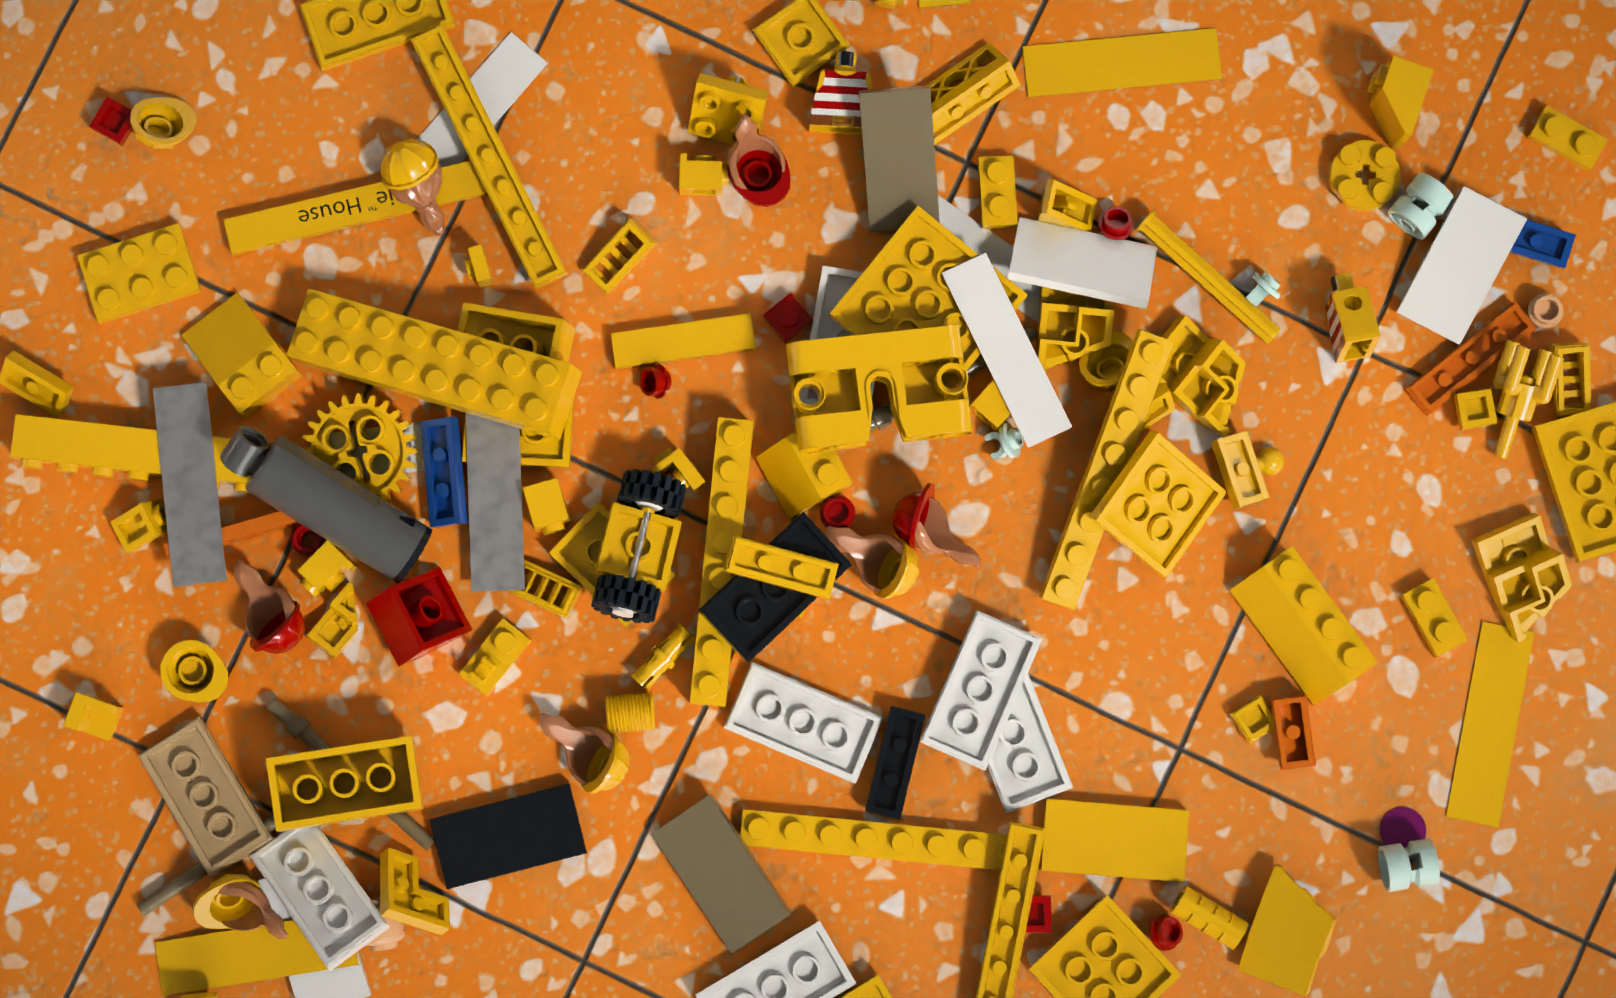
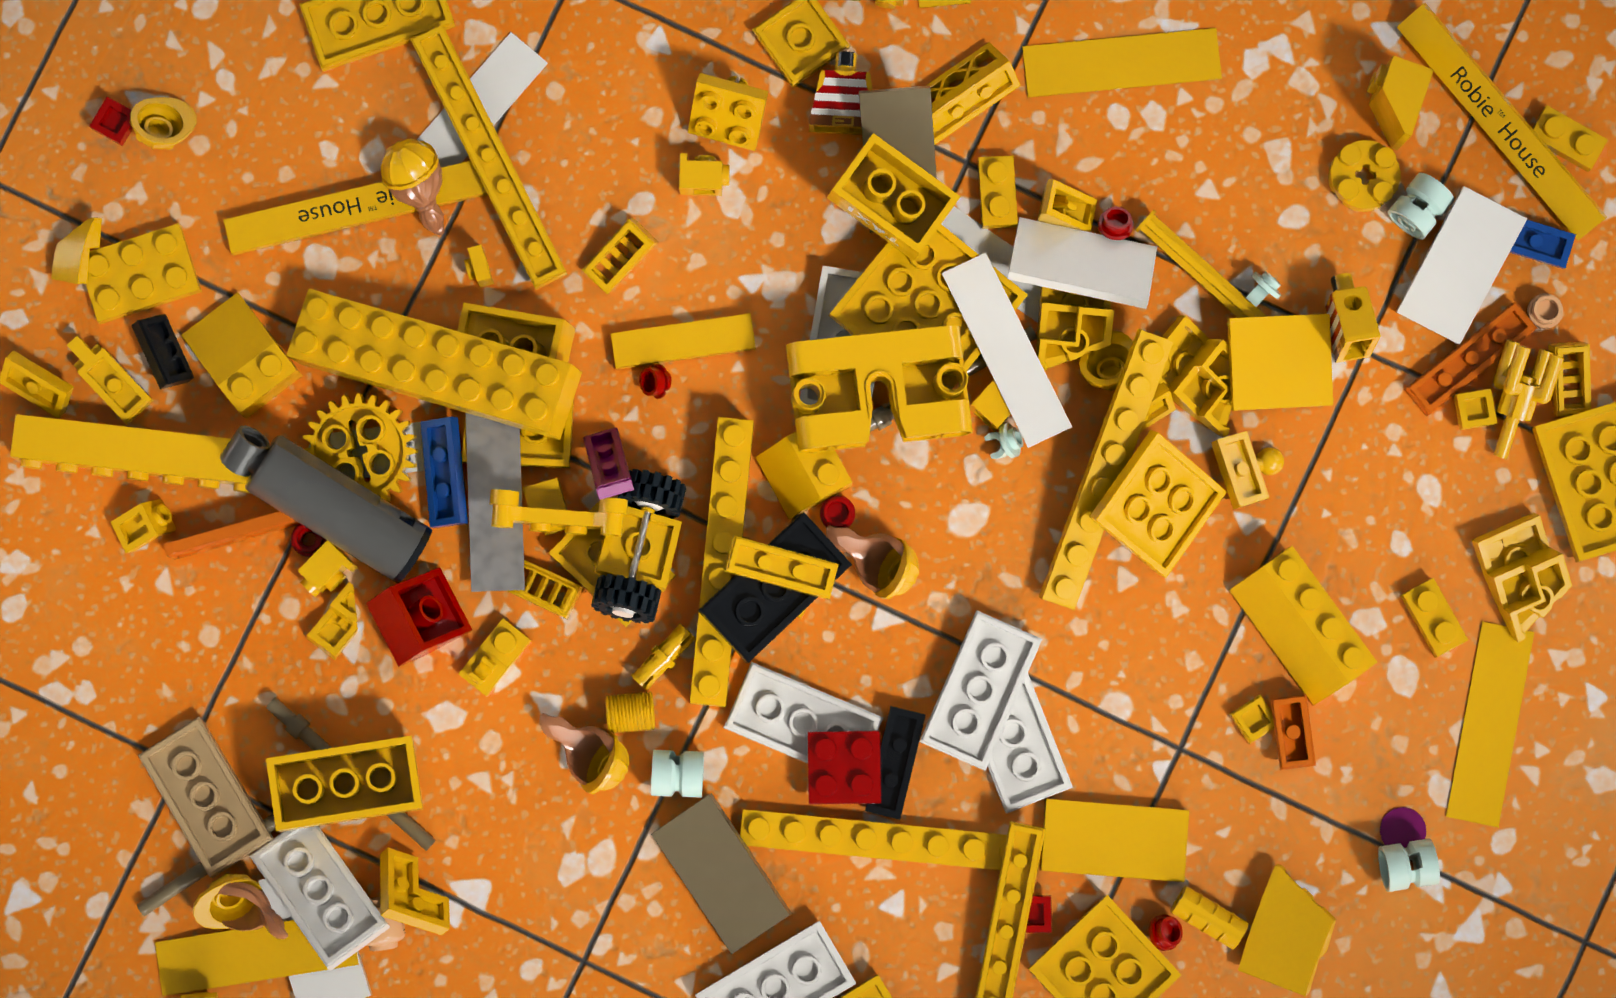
yellow panel [63,692,124,741] -> none
flat silver sticker [153,382,227,587] -> none
yellow piece [160,640,229,703] -> none
piece [234,559,305,654] -> none
black tile [430,783,587,889] -> none
yellow bracket [651,447,706,493] -> none
red piece [727,114,791,207] -> none
red plate [763,293,813,344] -> none
piece [892,483,981,568] -> none
none -> yellow slope [51,217,102,284]
none -> yellow hinge [67,336,154,425]
none -> black plate [131,314,194,389]
none -> yellow plate [489,489,628,536]
none -> magenta tile [583,428,634,500]
none -> light aqua wheel [651,750,704,798]
none -> red plate [808,731,882,805]
none -> yellow brick [827,133,961,261]
none -> yellow piece [1227,314,1334,411]
none -> yellow tile [1397,3,1607,240]

